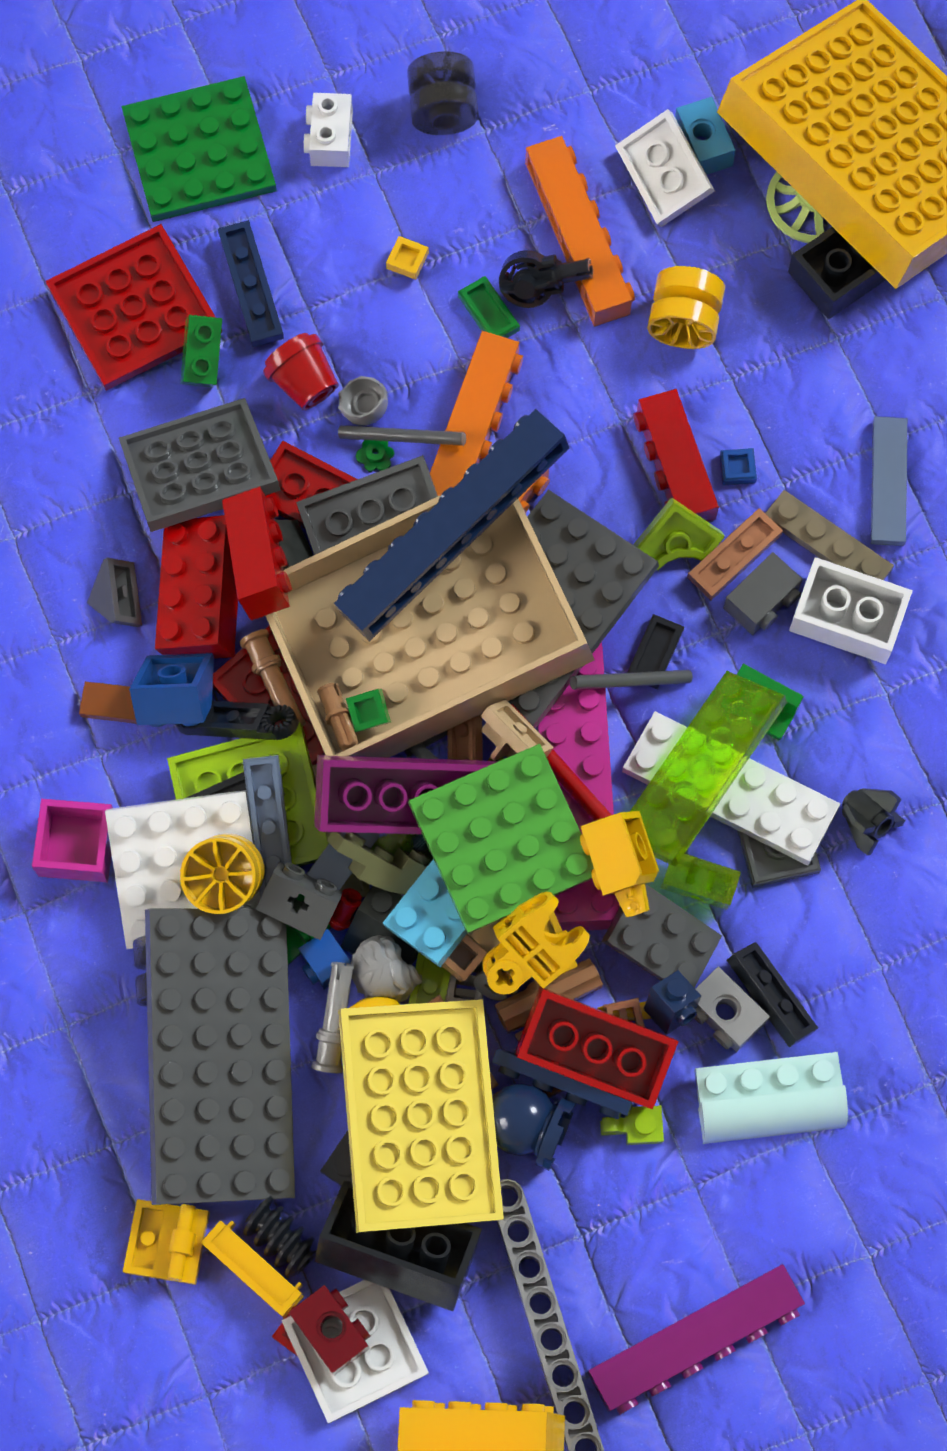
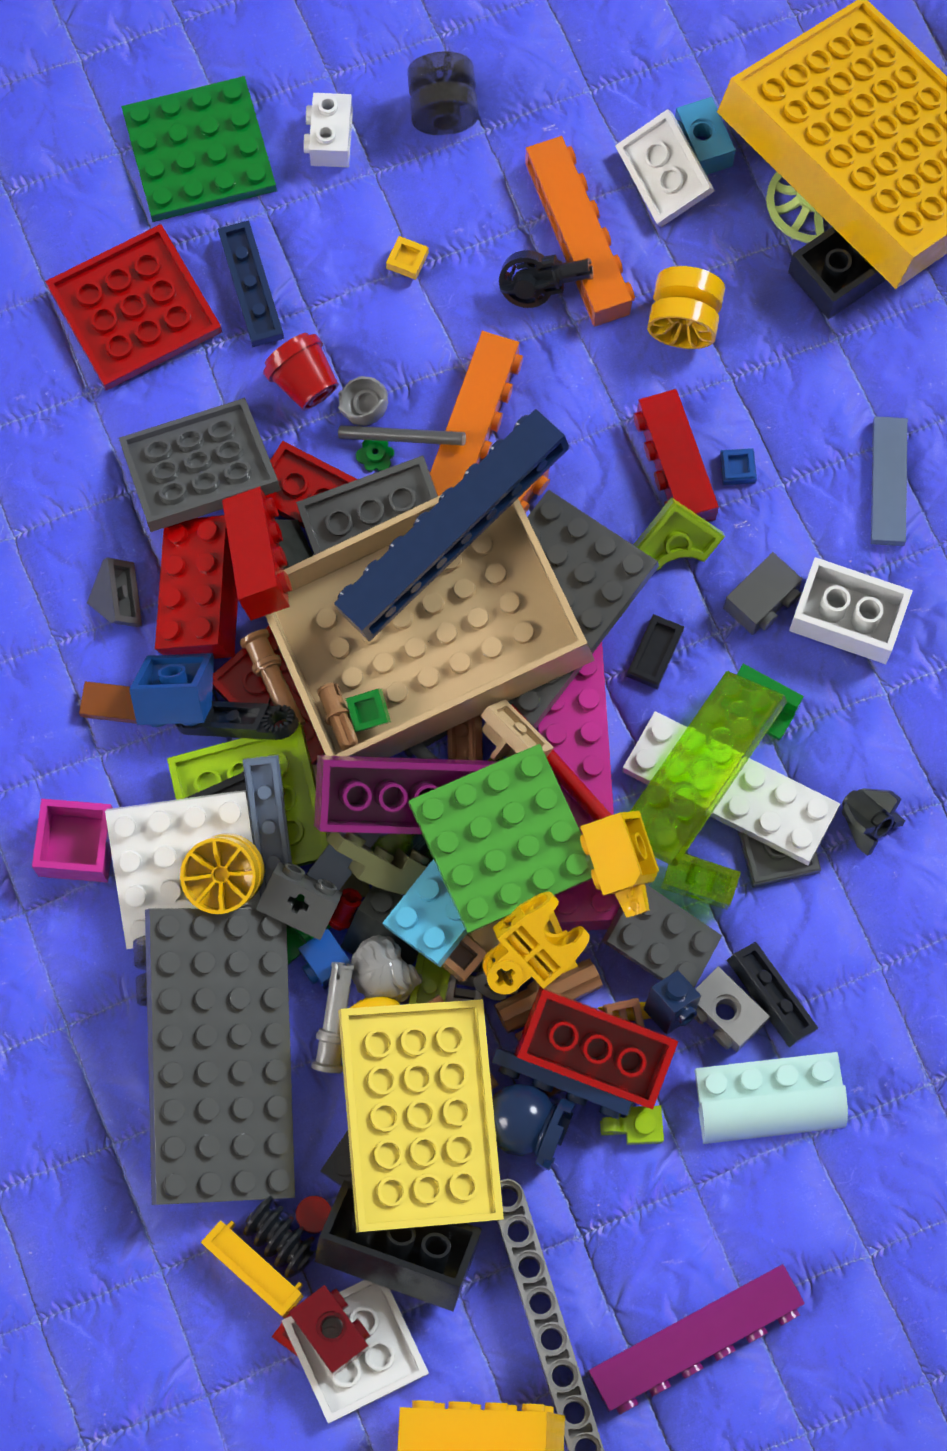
yellow plate [123,1199,210,1285] -> none
green brick [180,315,222,388] -> none
green tile [458,276,520,338] -> none
dark grey bar [570,670,693,690] -> none
nougat plate [687,508,783,600] -> none
dark tan plate [765,490,894,580] -> none
none -> red tile [296,1196,331,1234]

